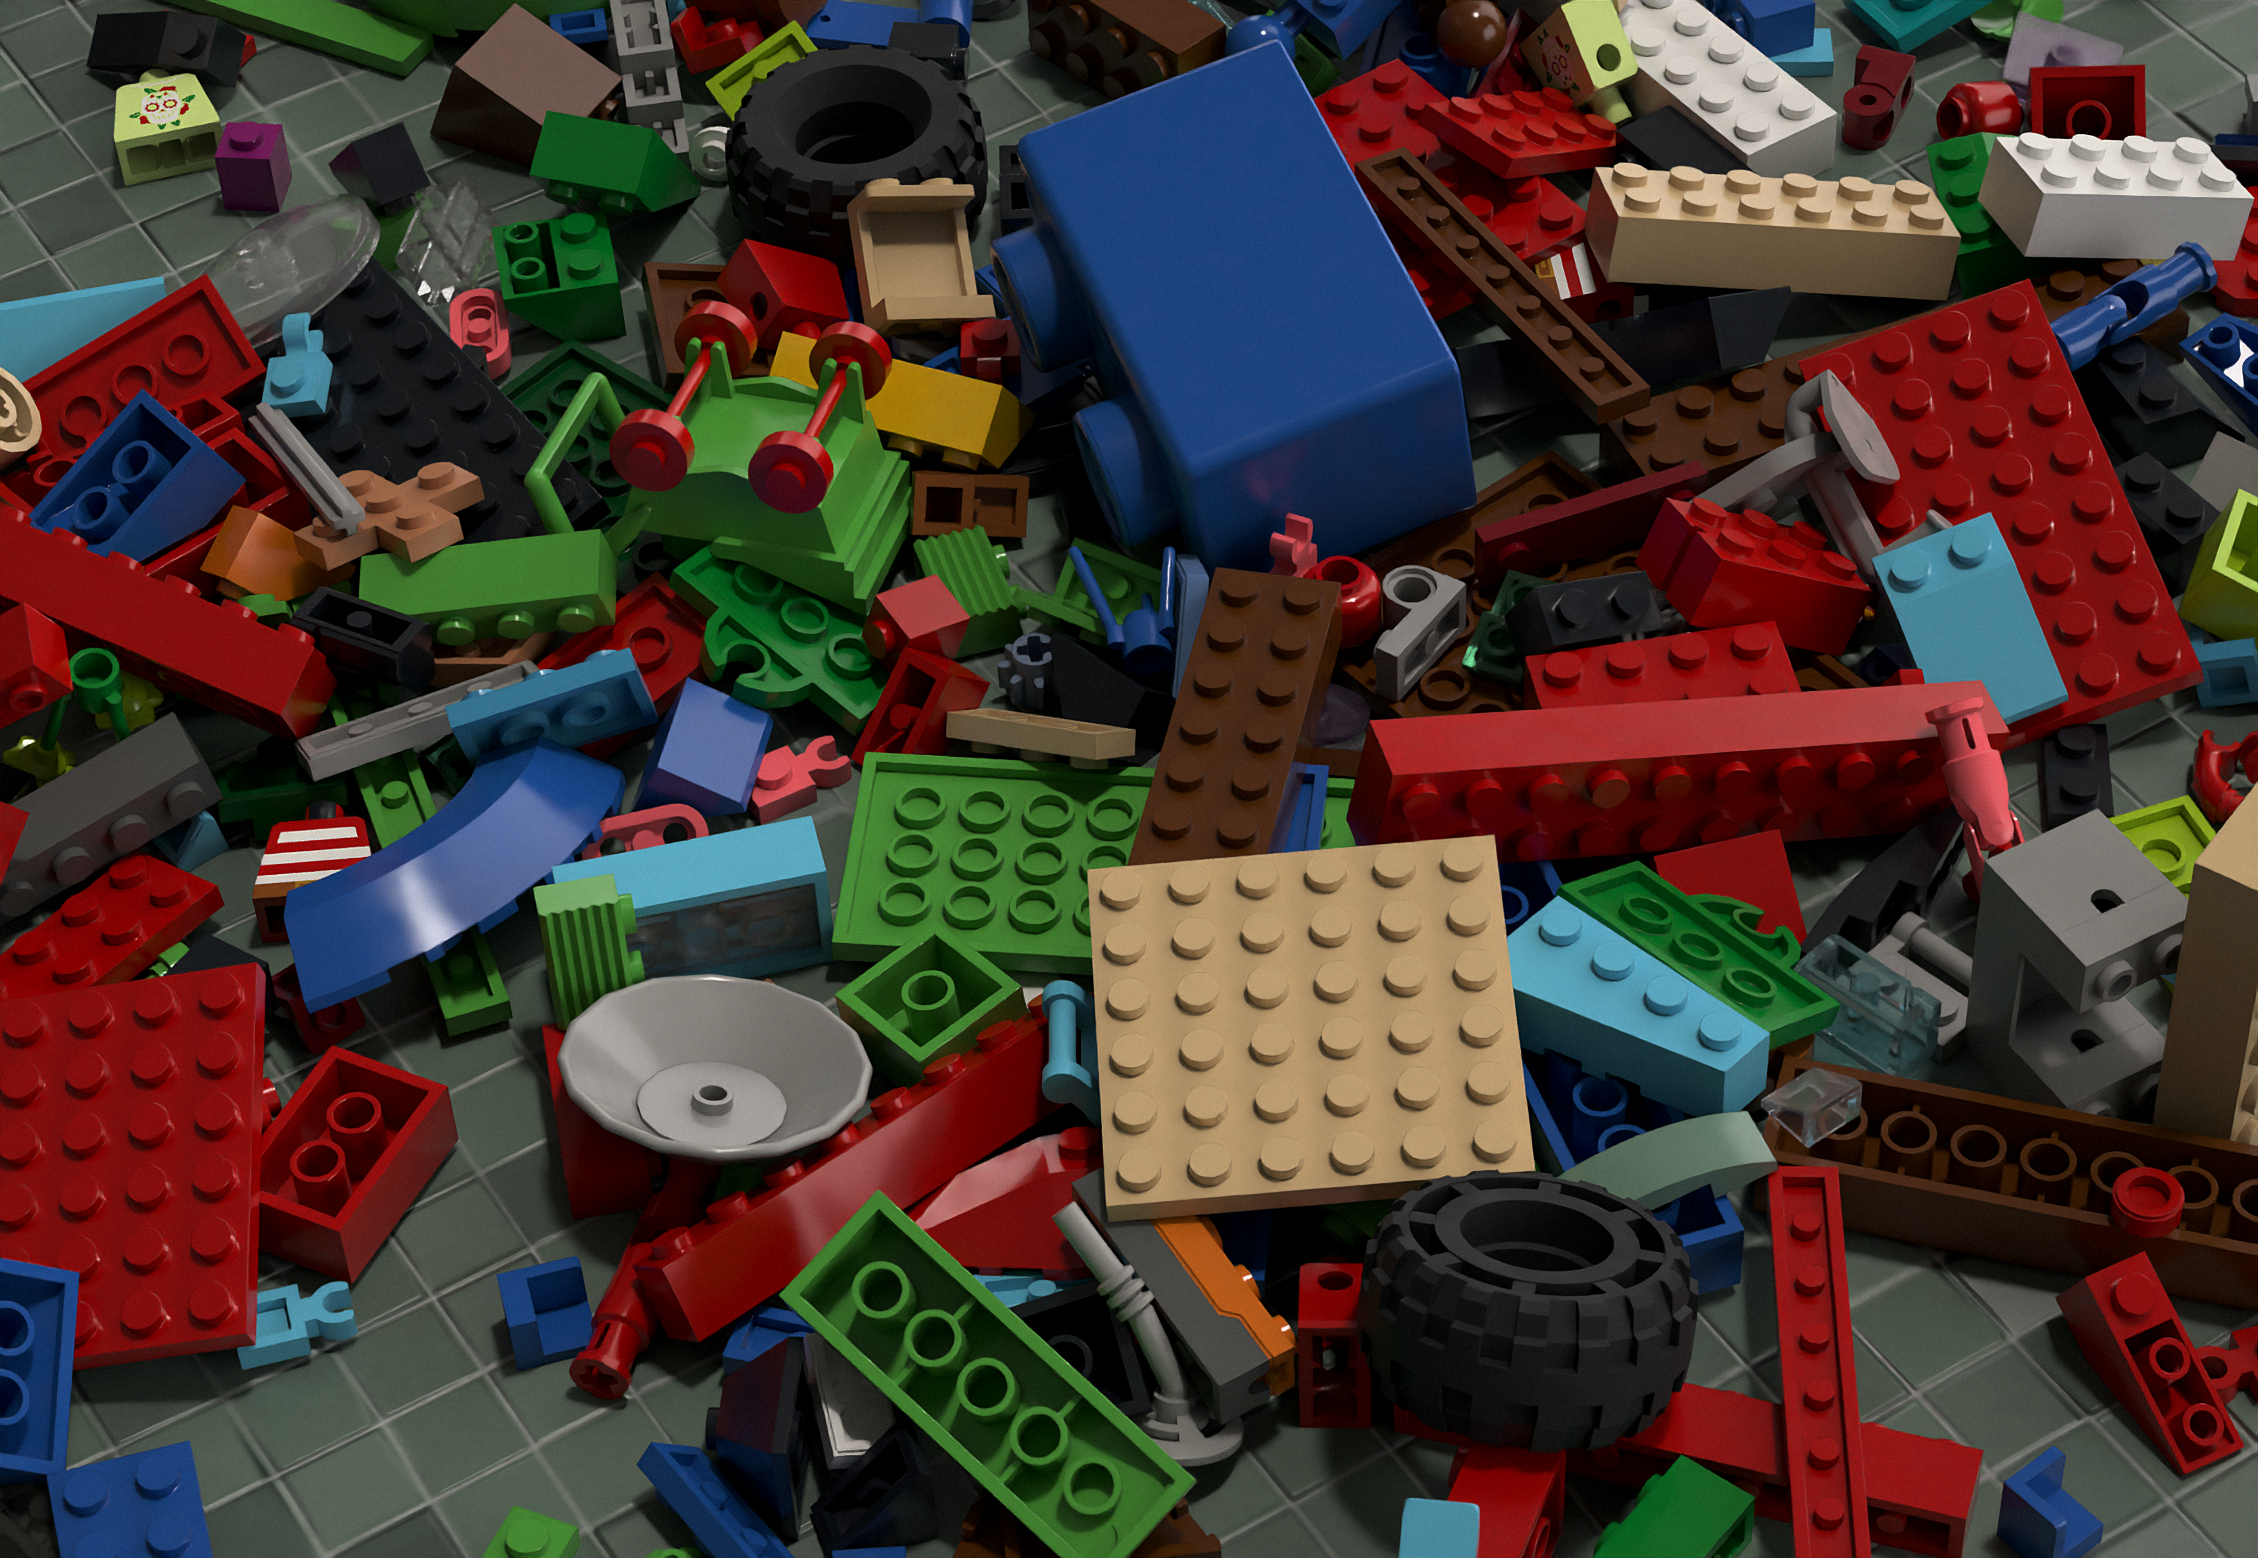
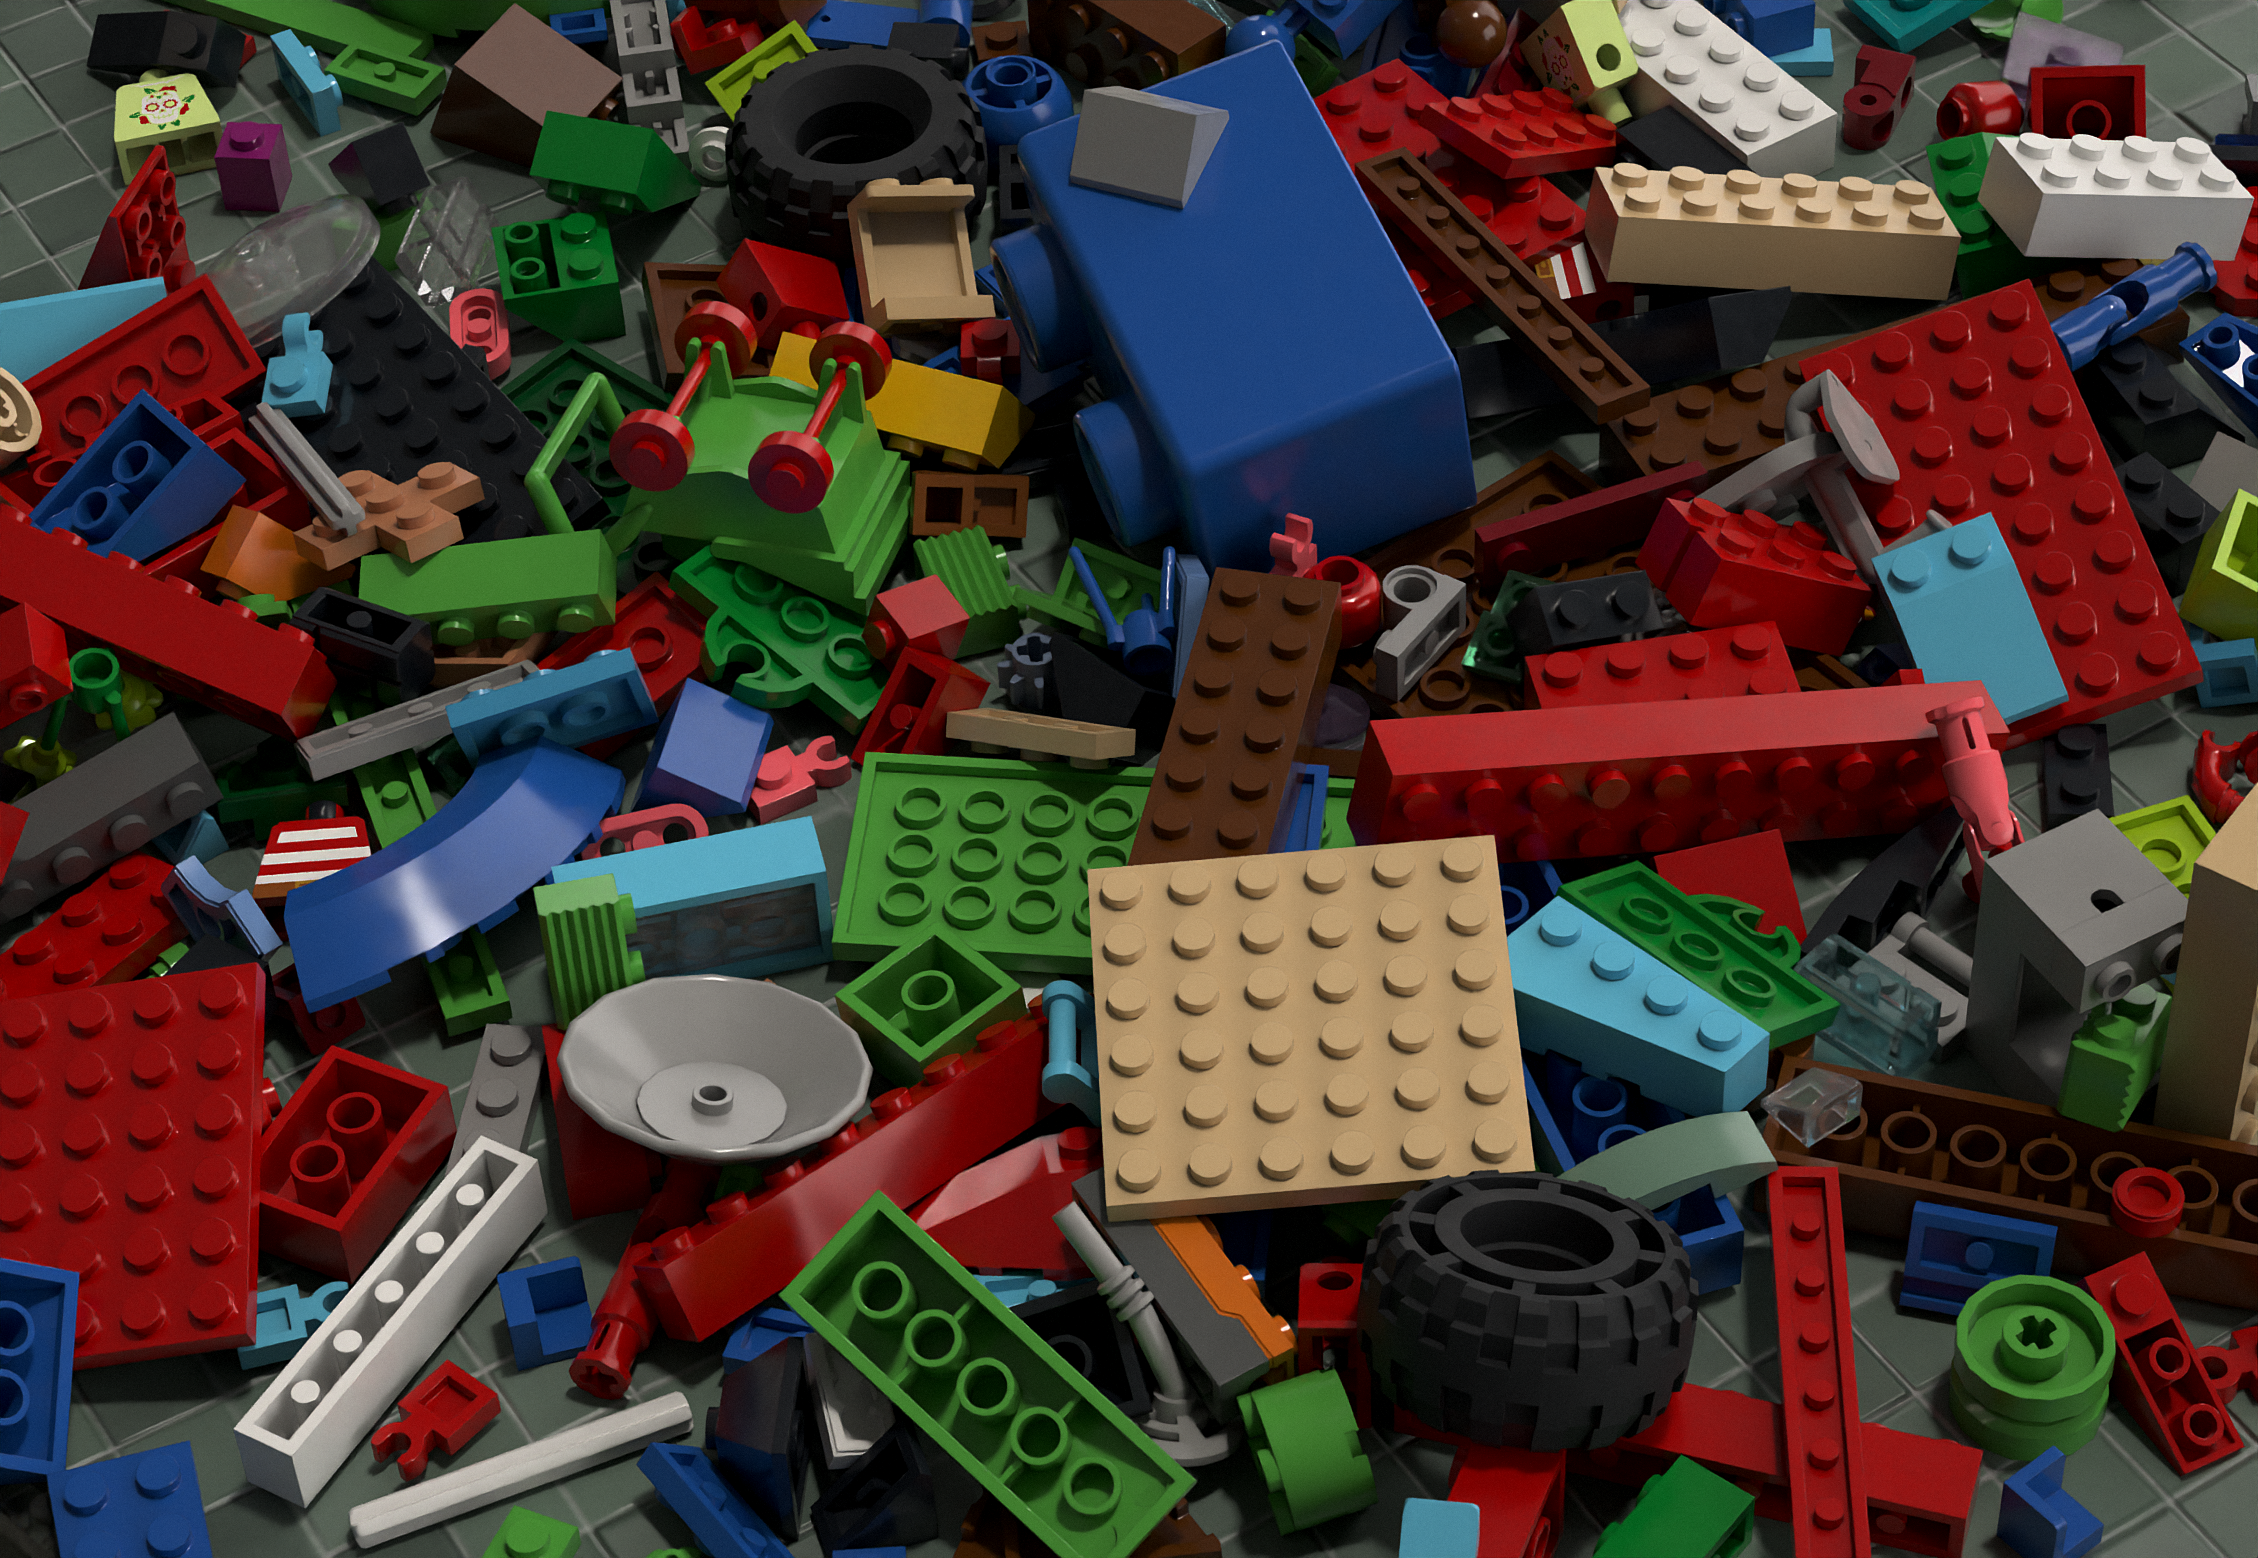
none -> red slope [77,145,196,296]
none -> medium blue tile [160,855,283,962]
none -> white brick [233,1135,548,1508]
none -> medium azure plate [270,29,343,137]
none -> bright green plate [324,39,447,116]
none -> white axle [348,1392,693,1549]
none -> red plate [371,1359,501,1482]
none -> light grey plate [445,1024,548,1177]
none -> blue wheel [962,55,1075,174]
none -> reddish brown plate [972,20,1033,65]
none -> light grey slope [1070,86,1229,209]
none -> bright green brick [1236,1367,1379,1536]
none -> blue plate [1899,1201,2058,1316]
none -> bright green wheel [1949,1275,2115,1461]
none -> bright green brick [2056,983,2172,1133]

